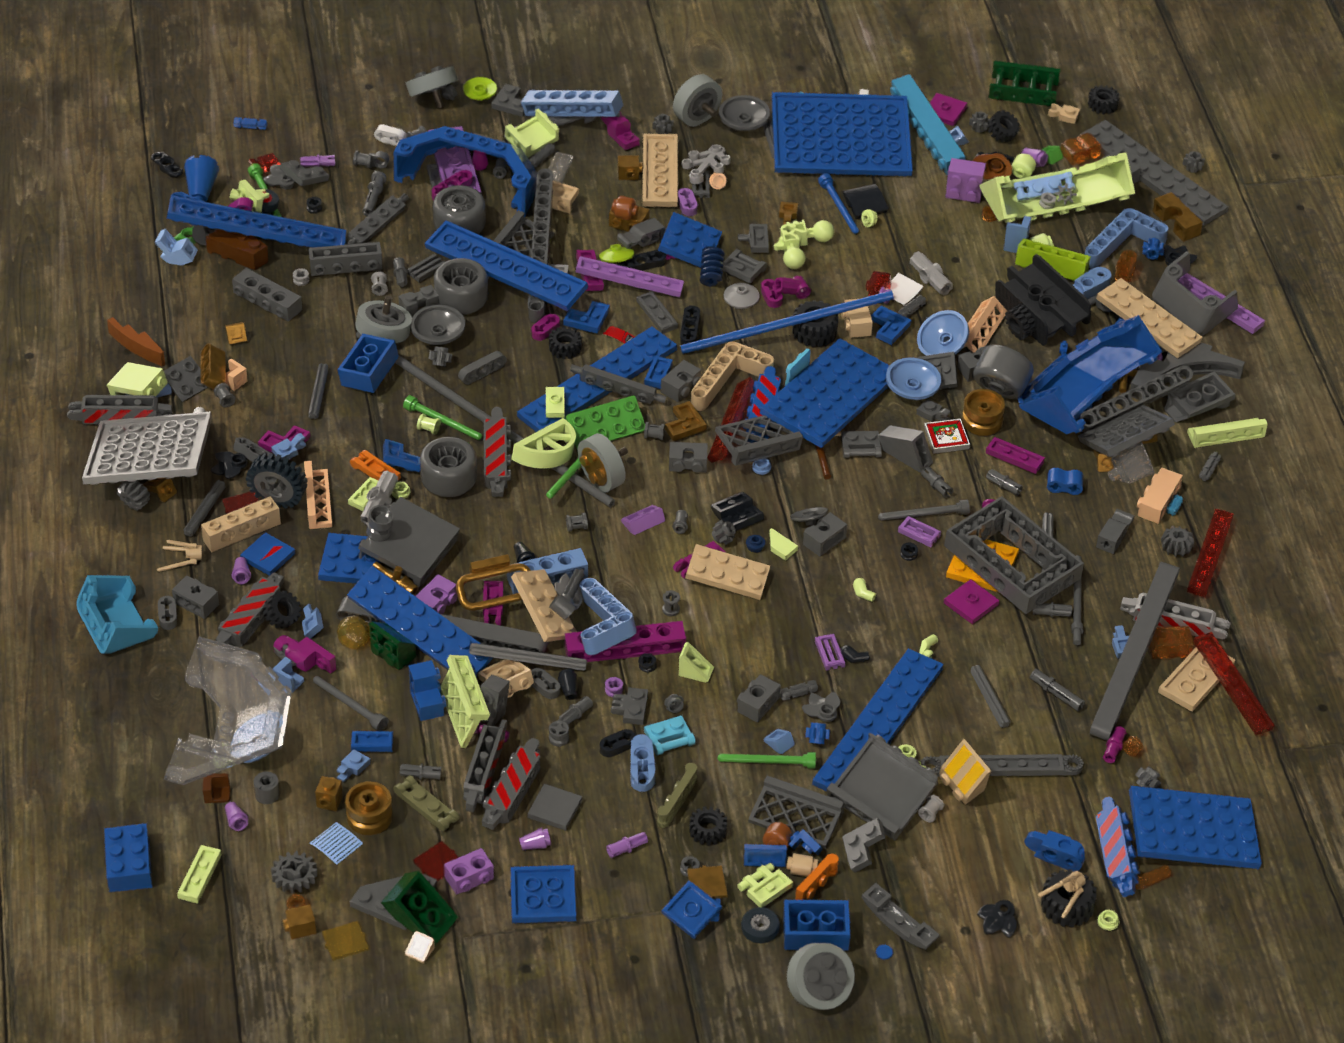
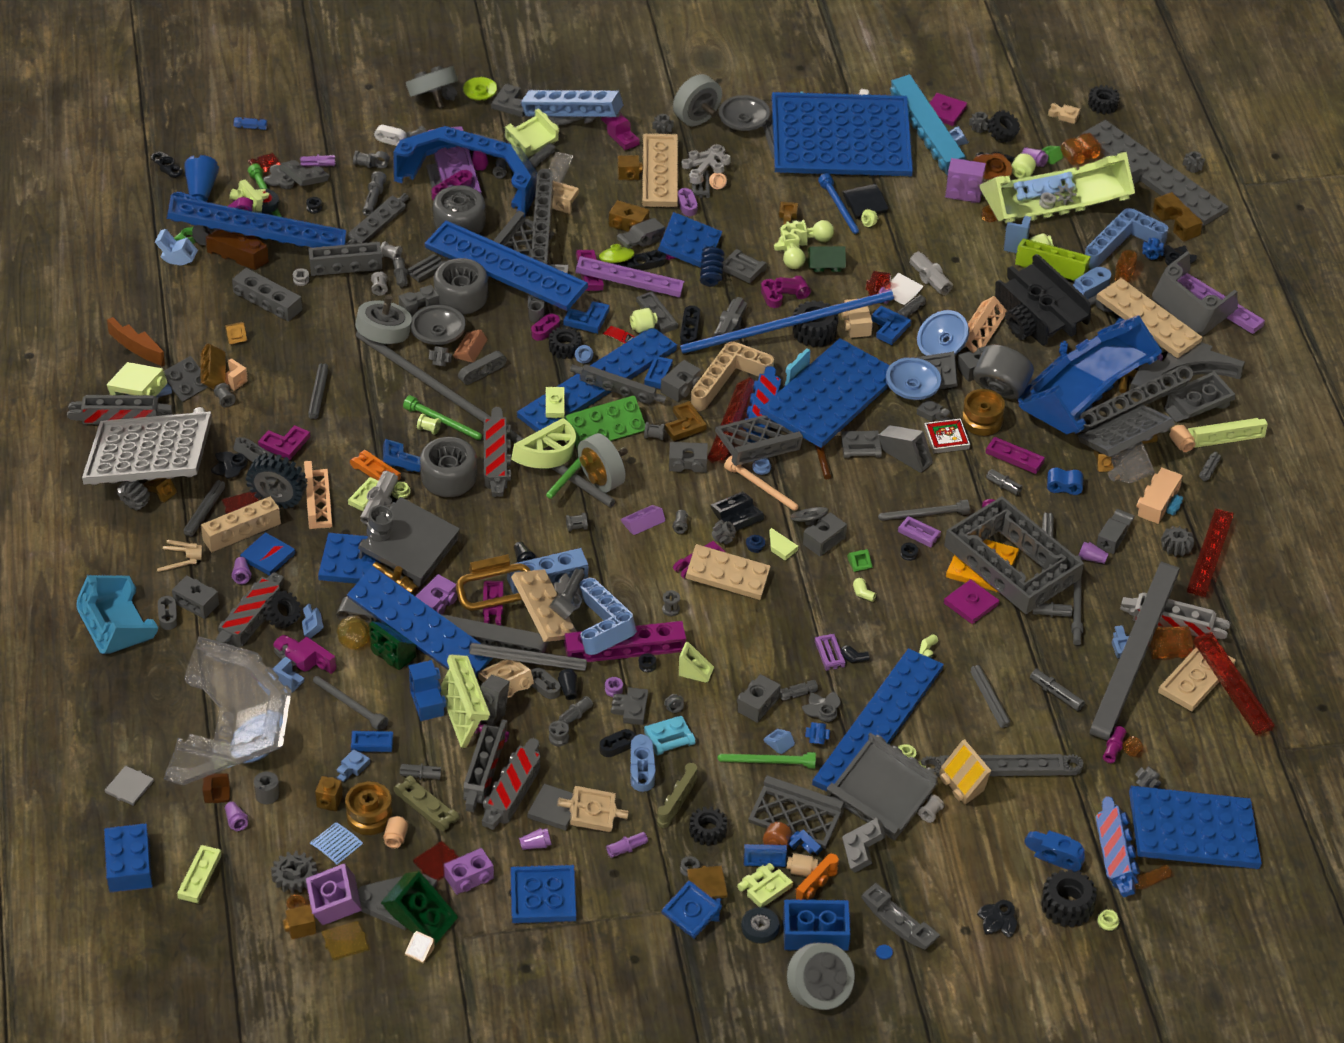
medium blue plate [271,433,306,460] -> none
blue brick [337,334,399,393] -> none
dark orange head [612,196,639,220] -> none
light grey dish [724,283,759,309] -> none
dark grey plate [738,224,769,253] -> none
dark grey pin [921,467,953,498] -> none
dark green fence [988,60,1060,106] -> none
tan plant [1038,871,1086,918] -> none
none -> light grey piece [105,766,154,805]
none -> medium lavender brick [306,863,362,925]
none -> light grey bush [381,241,402,261]
none -> light nougat brick [383,816,408,848]
none -> nougat slope [453,330,487,362]
none -> tan plate [558,786,628,832]
none -> medium blue plate [575,345,593,364]
none -> yellowish green head [630,308,658,333]
none -> dark grey piece [714,297,747,344]
none -> light nougat piece [724,456,799,511]
none -> dark green slope [807,246,846,272]
none -> bright green slope [847,549,873,572]
none -> medium lavender cone [1079,542,1109,564]
none -> light nougat brick [1169,425,1195,452]

